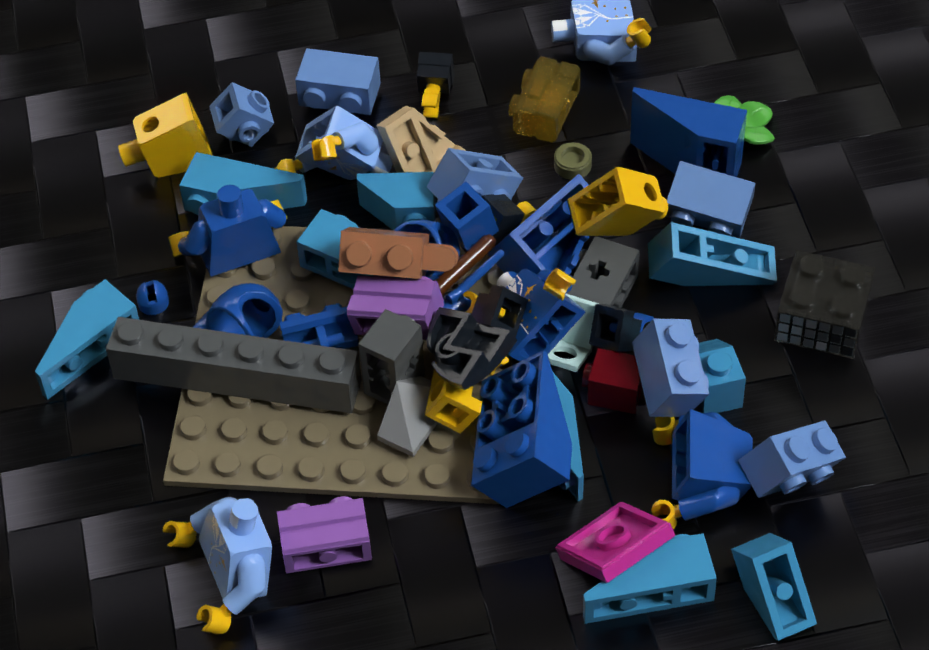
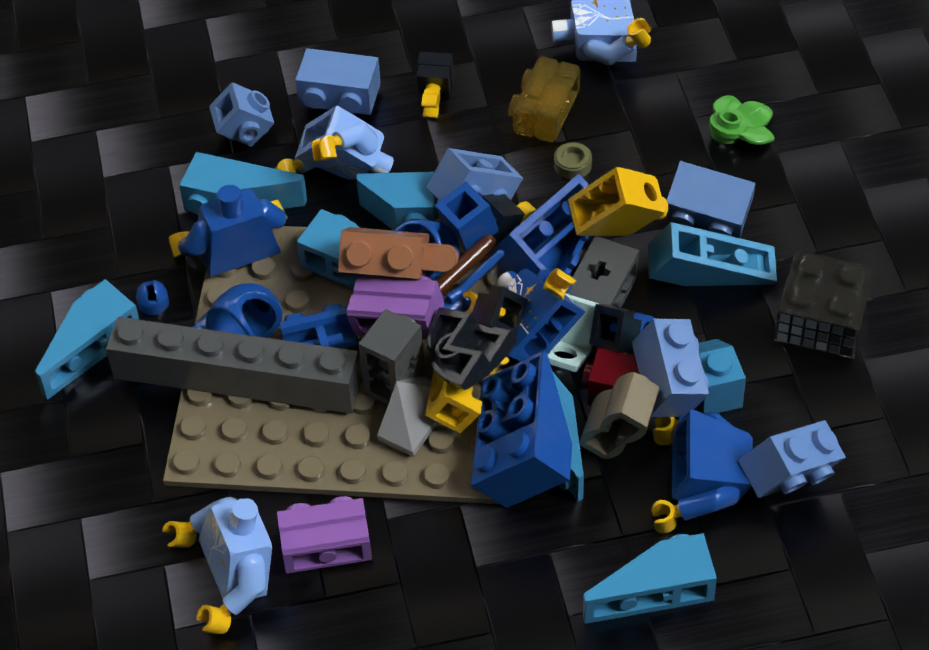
yellow torso [118,92,212,178] -> none
tan wing [376,106,466,173] -> none
dark pink tile [555,502,675,583] -> none
blue slope [630,87,747,177] -> none
dark azure slope [731,533,817,641] -> none
none -> dark tan brick [579,372,660,459]

